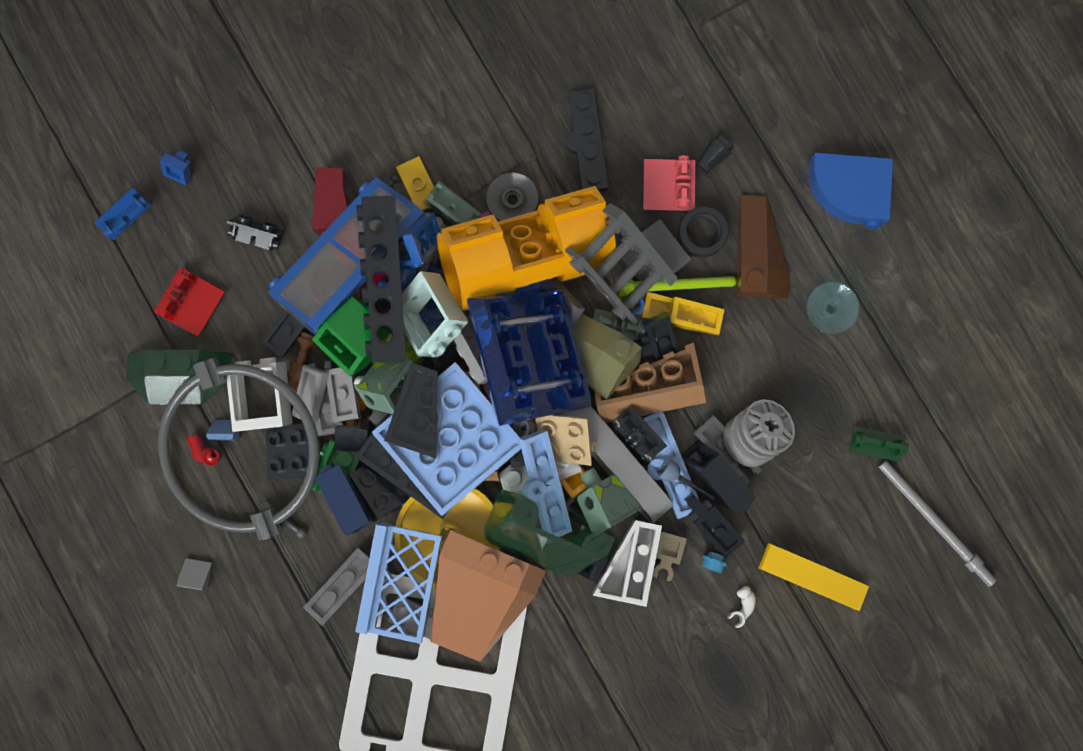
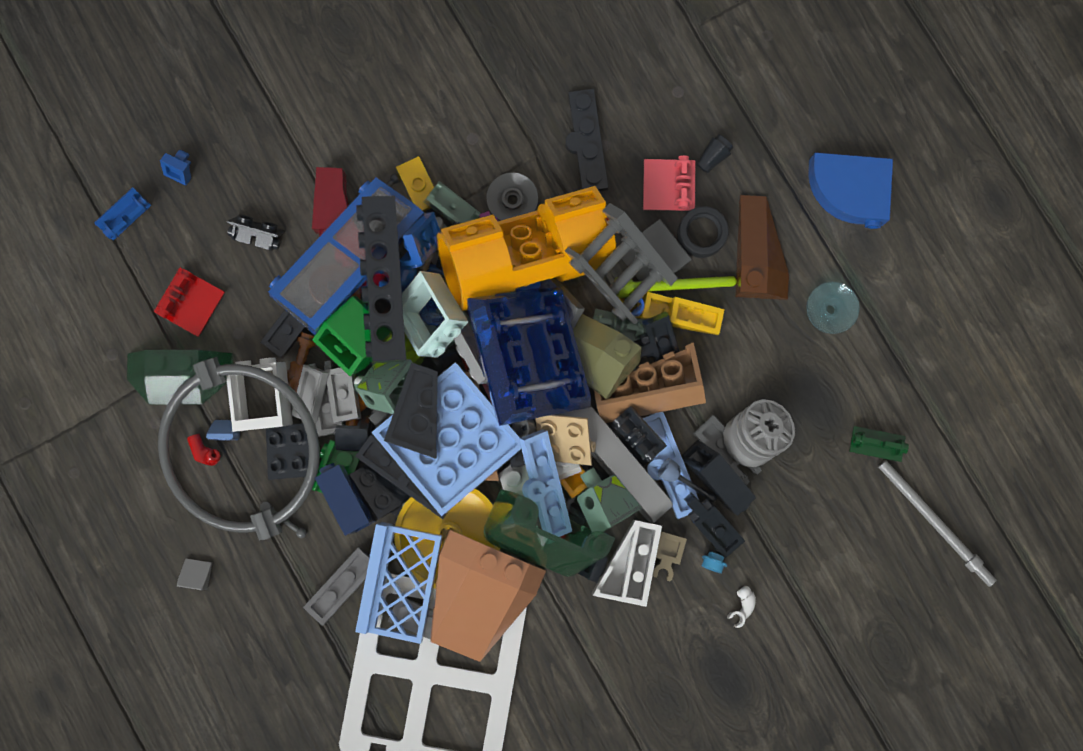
yellow slope [758,543,869,611] -> none

